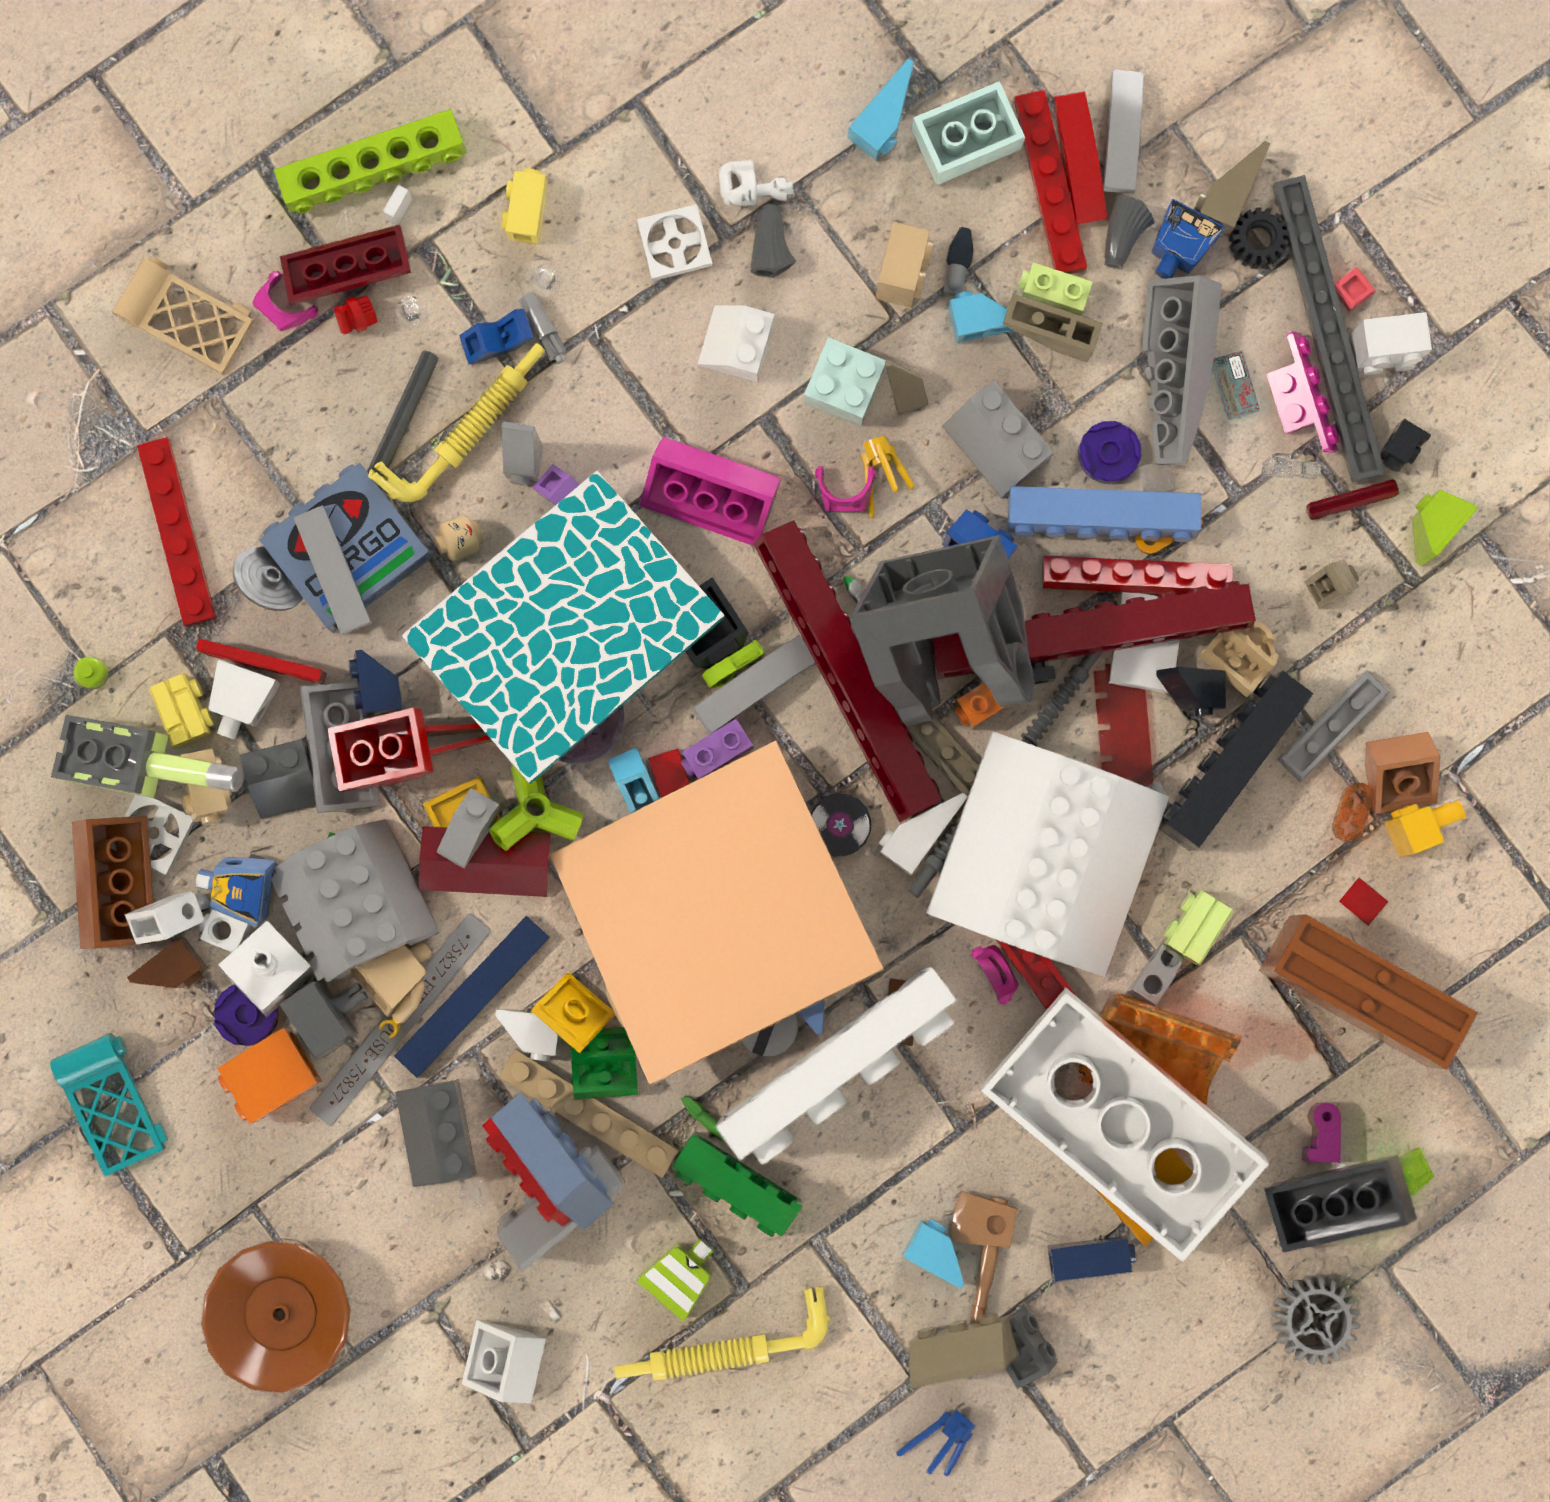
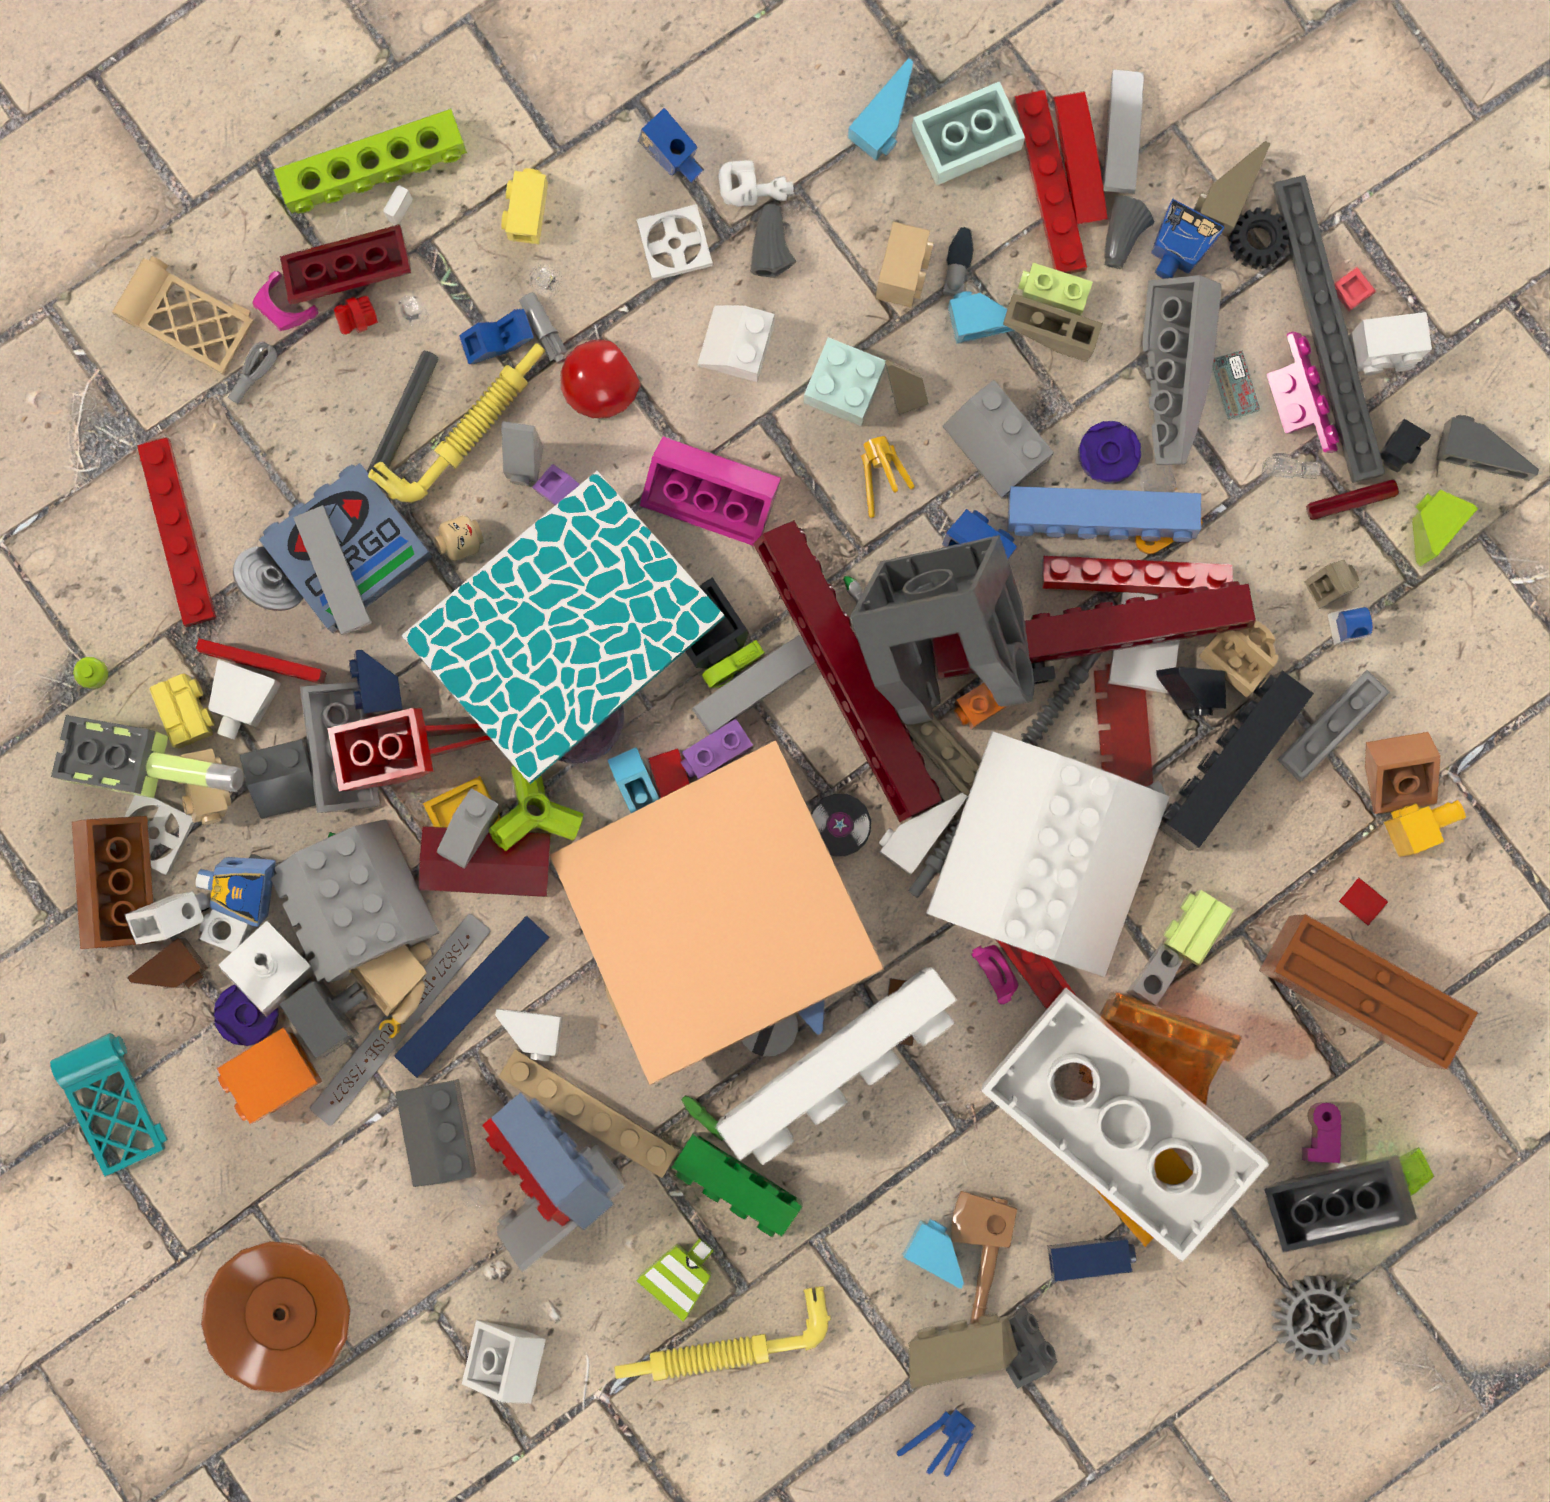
yellow tile [531,972,615,1053] -> none
green slope [570,1027,638,1100] -> none
dark pink helmet [815,466,877,512] -> none
clear orange beam [1332,783,1373,842] -> none
none -> light grey piece [228,342,277,404]
none -> red cylinder [560,340,640,418]
none -> blue torso [638,108,704,182]
none -> blue leg [1328,607,1373,645]
none -> dark grey slope [1436,415,1539,481]

